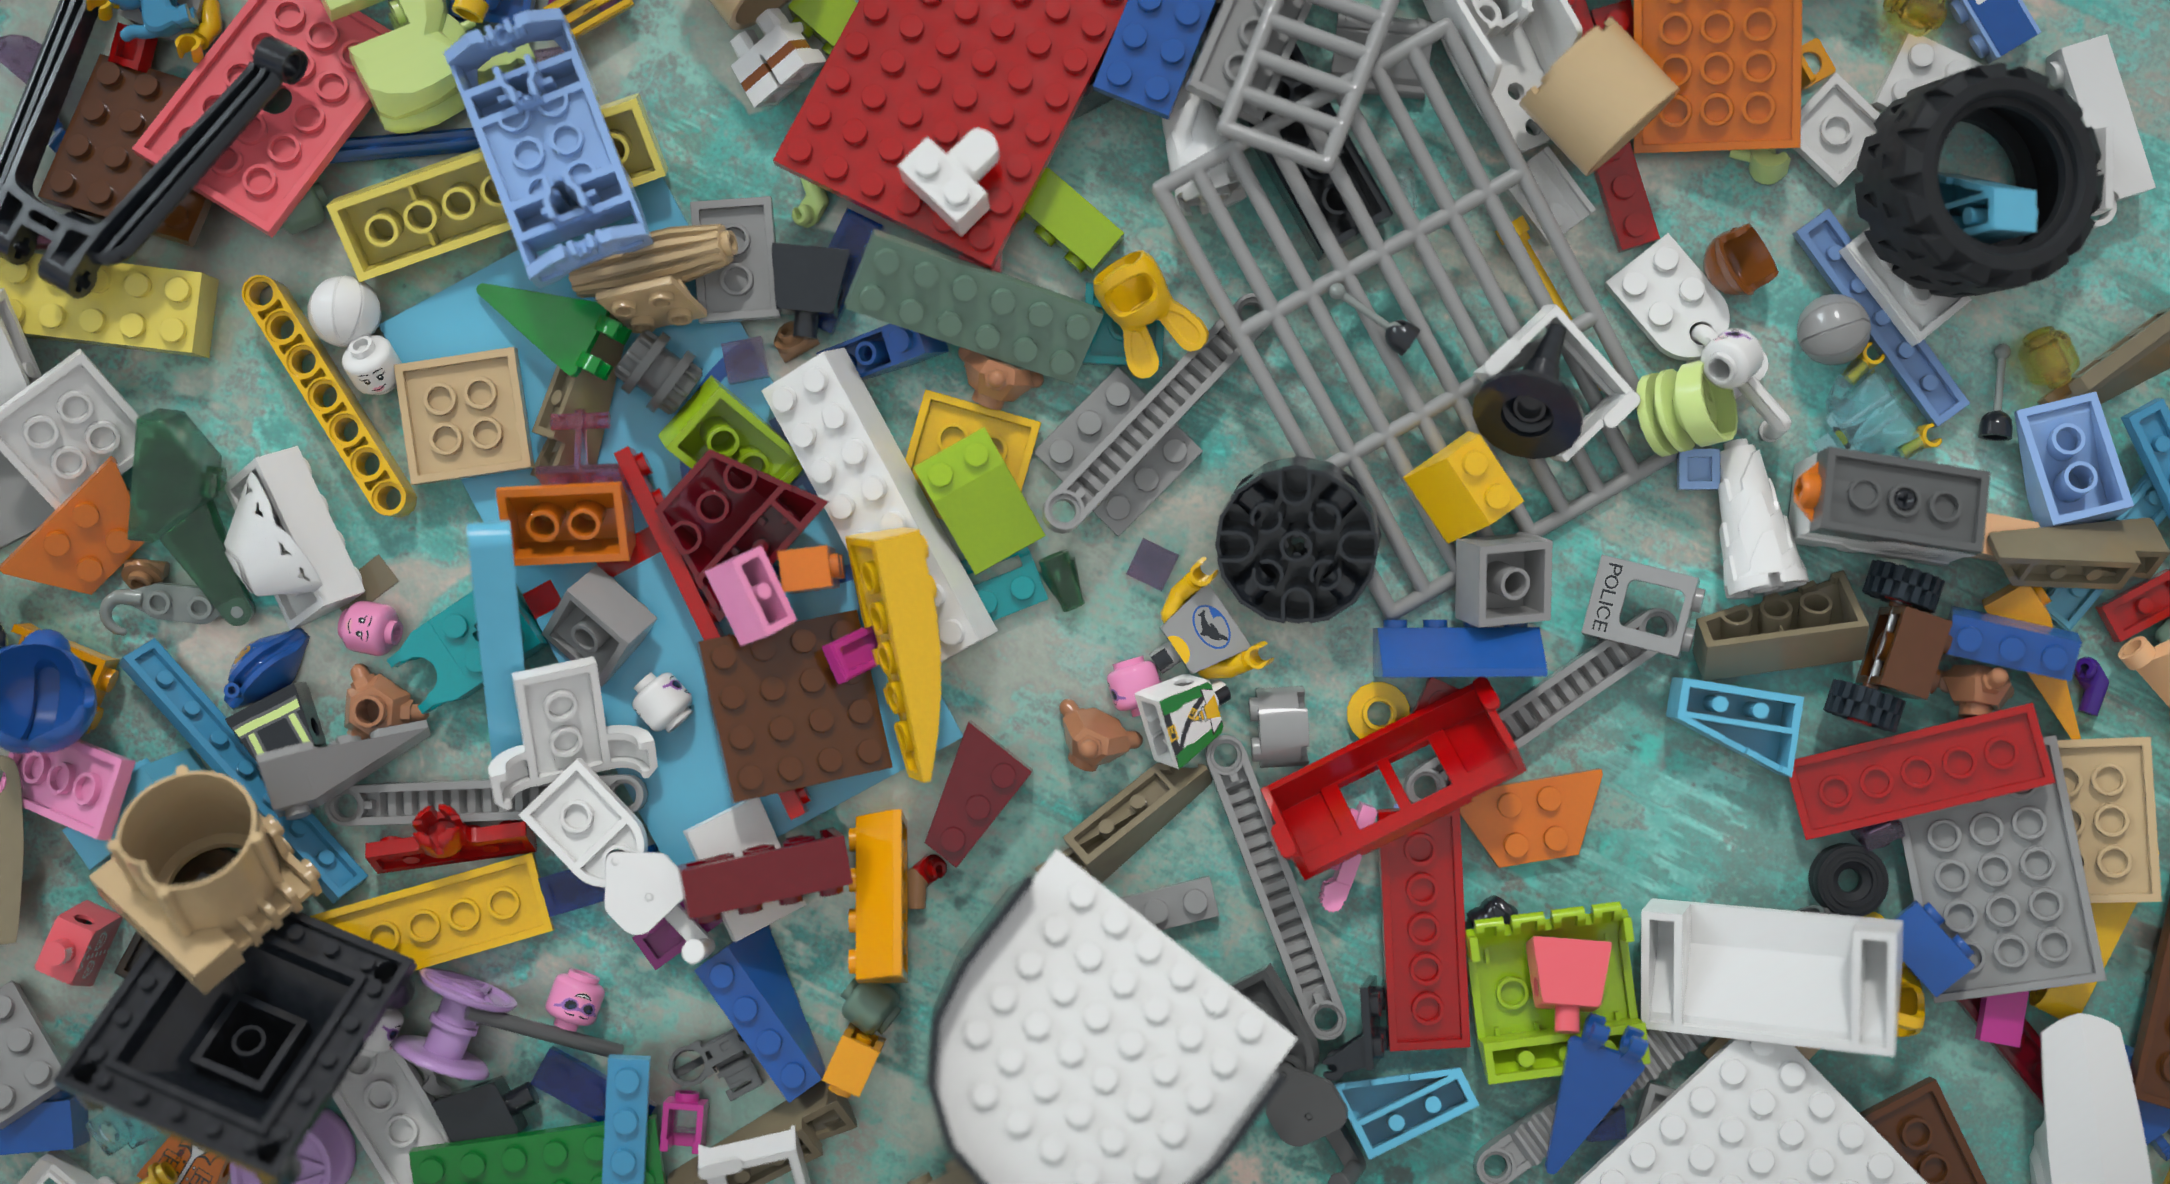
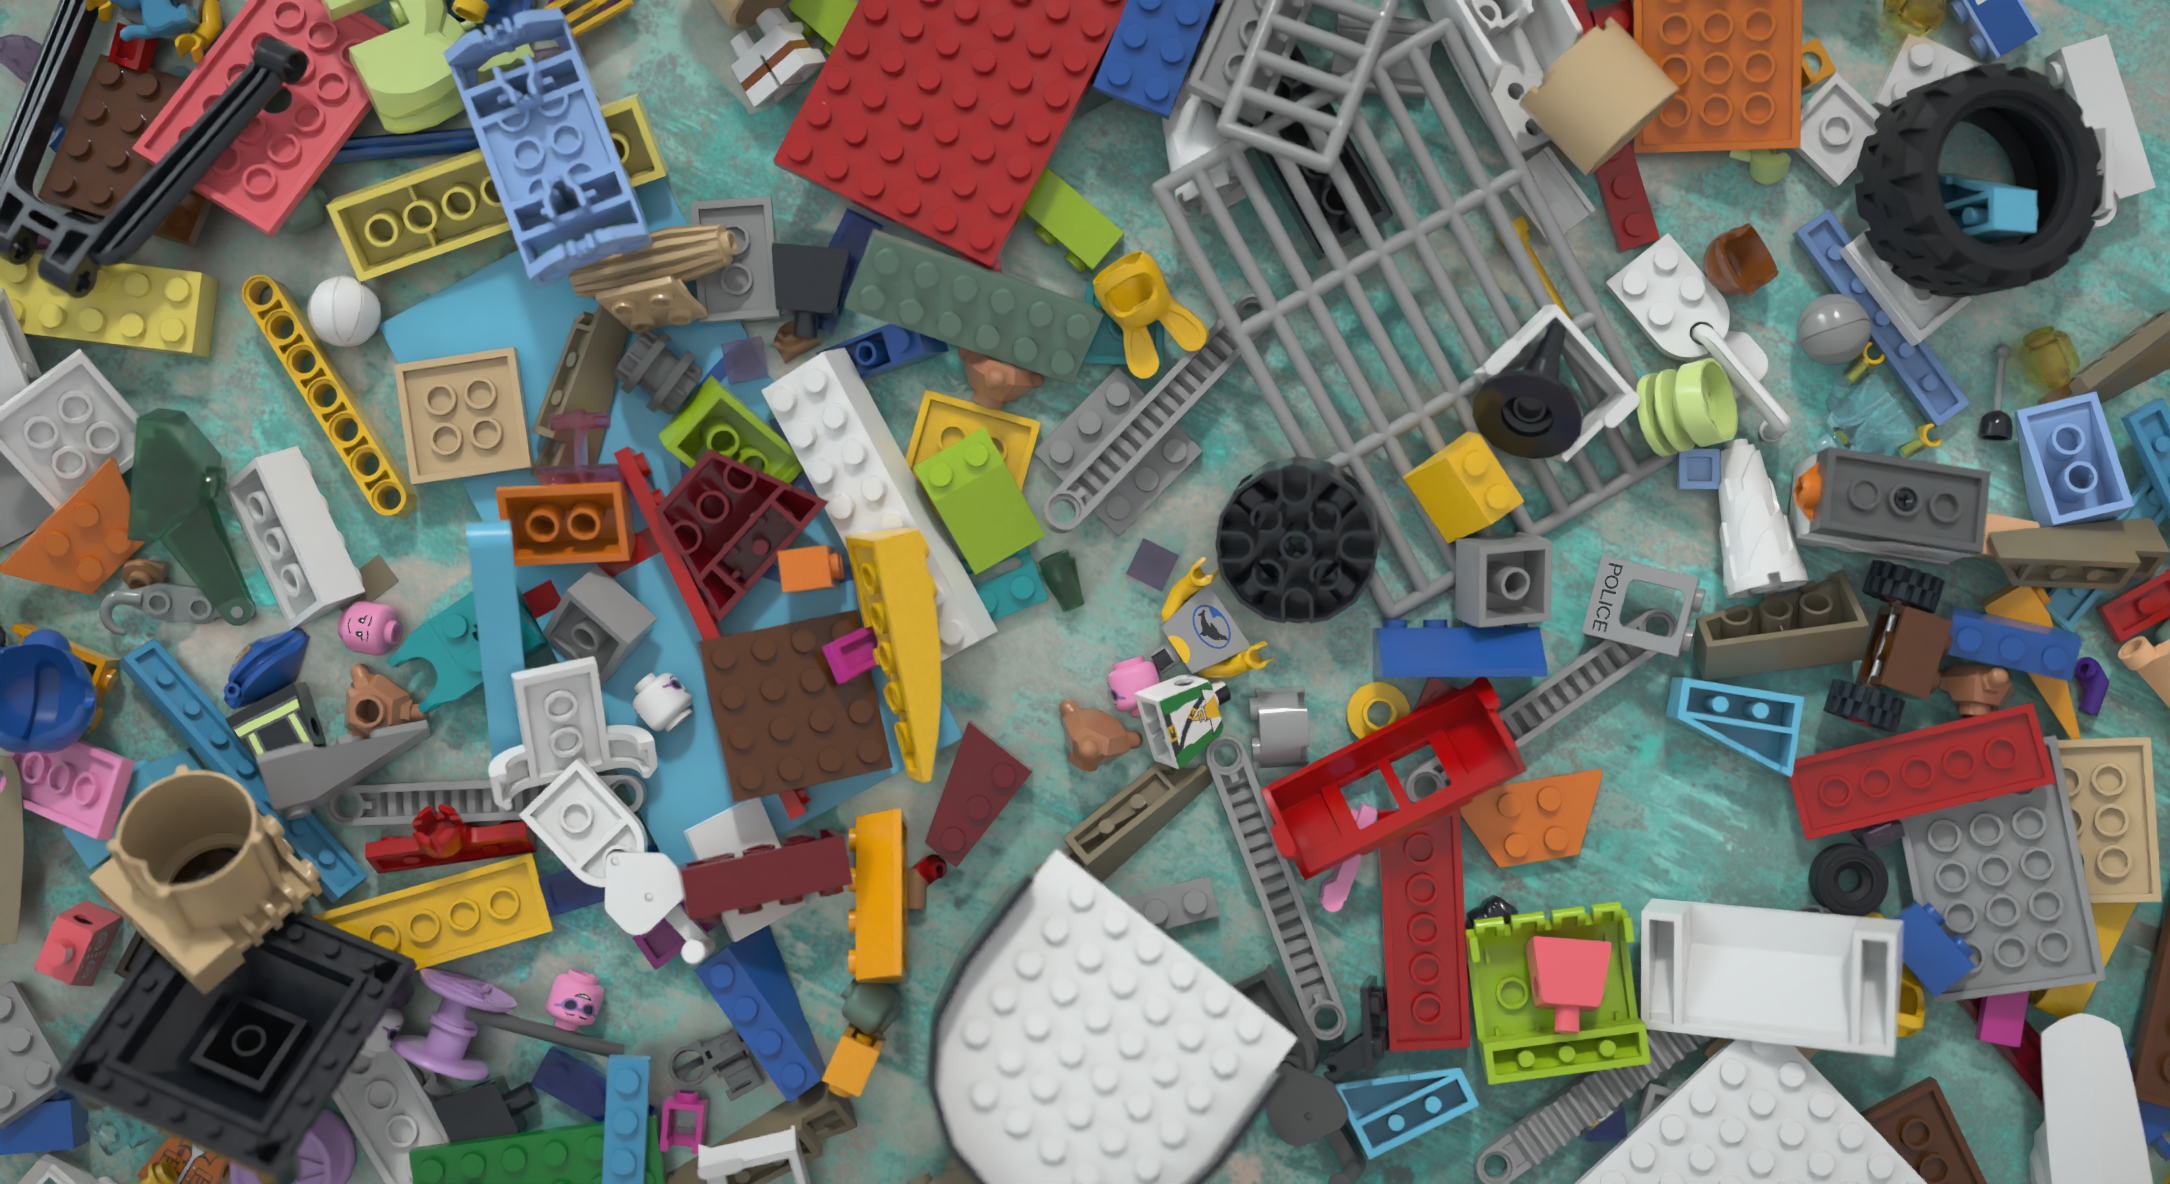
white piece [224,471,323,597] -> none
white head [342,335,402,395] -> none
green flag [476,283,632,381] -> none
bright pink brick [705,545,797,646] -> none
yellowish green arm [792,178,829,228] -> none
white brick [898,128,1000,237] -> none
hinge [1329,283,1421,356] -> none
blue flag [1545,1012,1649,1174] -> none
white head [1700,329,1764,389] -> none

